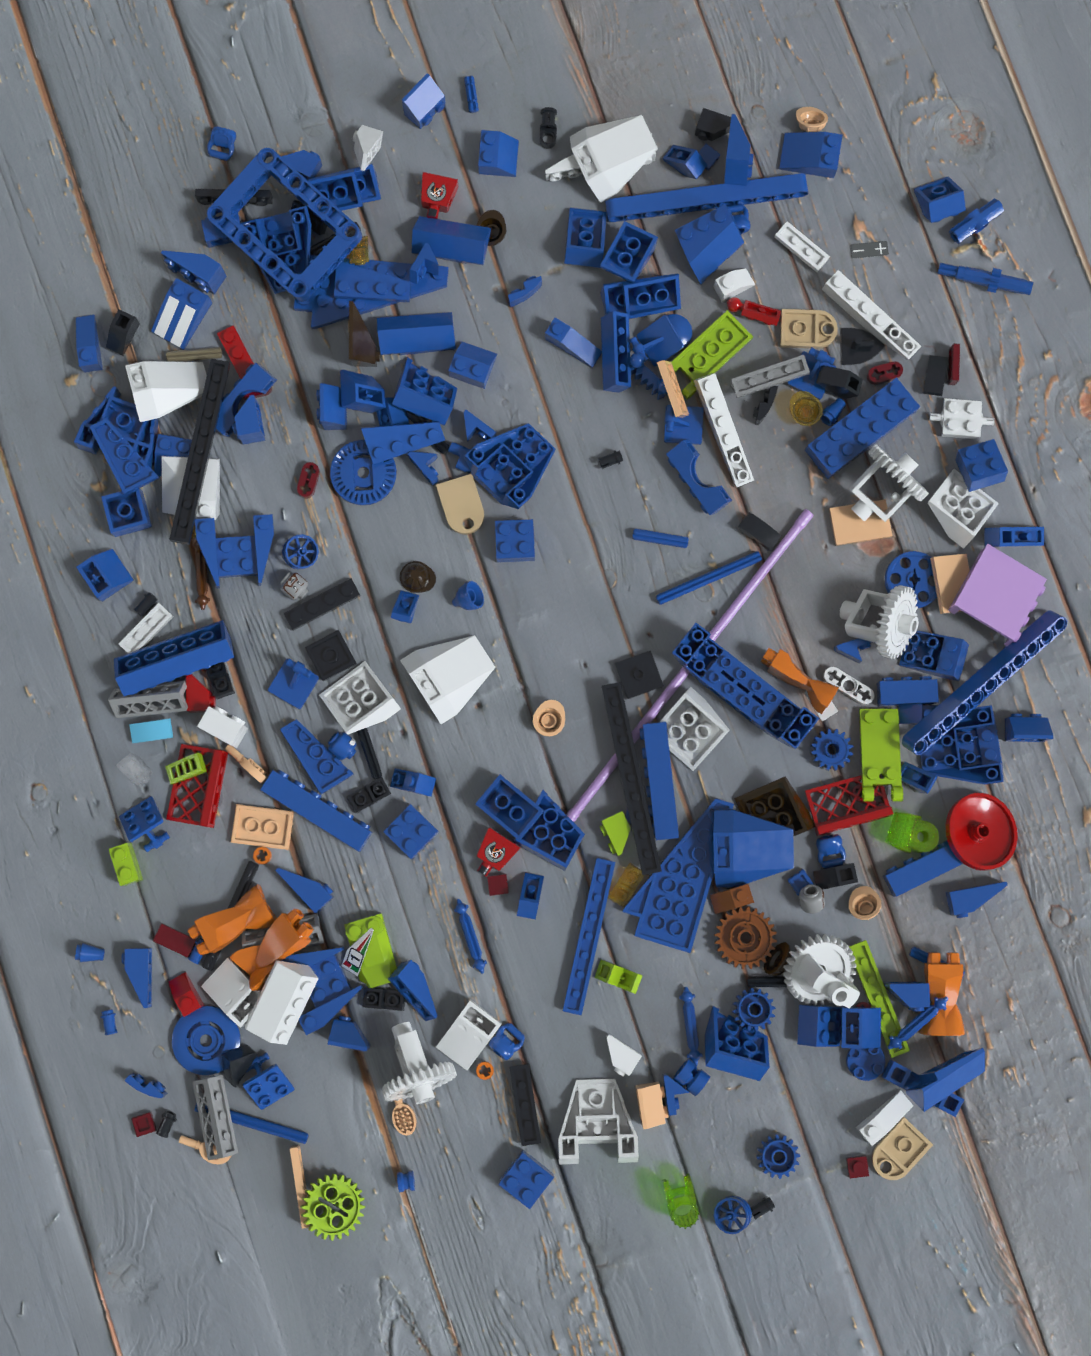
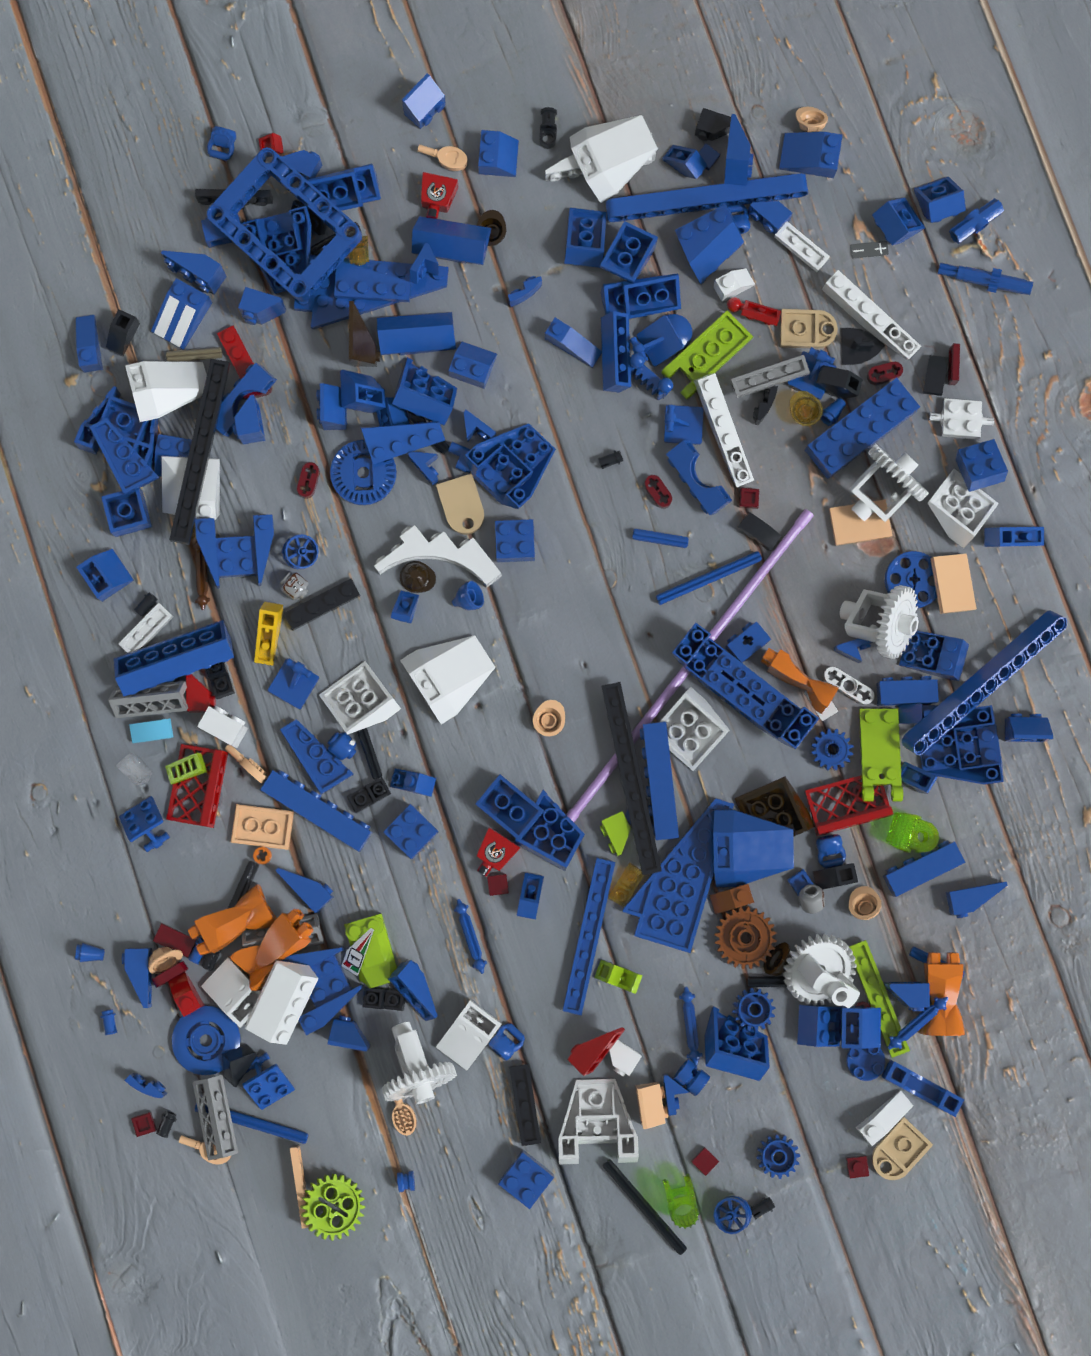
lime brick [109,843,143,886] -> none
black plate [305,630,357,682] -> none
white slope [353,125,383,171] -> none
blue axle [464,76,479,113] -> none
orange bush [476,1061,494,1080] -> none
black plate [615,650,664,699] -> none
light nougat tile [657,360,689,418] -> none
blue slope [906,1048,985,1112] -> none
red dish [946,793,1018,871] -> none
lavender panel [948,544,1047,646] -> none
none -> light nougat piece [148,947,183,974]
none -> dark red beam [152,961,189,988]
none -> blue slope [238,287,286,325]
none -> yellow slope [254,602,283,666]
none -> red slope [258,133,283,154]
none -> white arch [374,525,502,588]
none -> light nougat piece [418,144,468,171]
none -> red slope [567,1027,625,1076]
none -> black axle [603,1159,687,1255]
none -> dark red beam [644,475,672,509]
none -> dark red tile [691,1147,719,1176]
none -> blue brick [725,622,771,663]
none -> dark red tile [739,488,760,509]
none -> blue slope [748,201,793,235]
none -> blue slope [872,197,925,246]

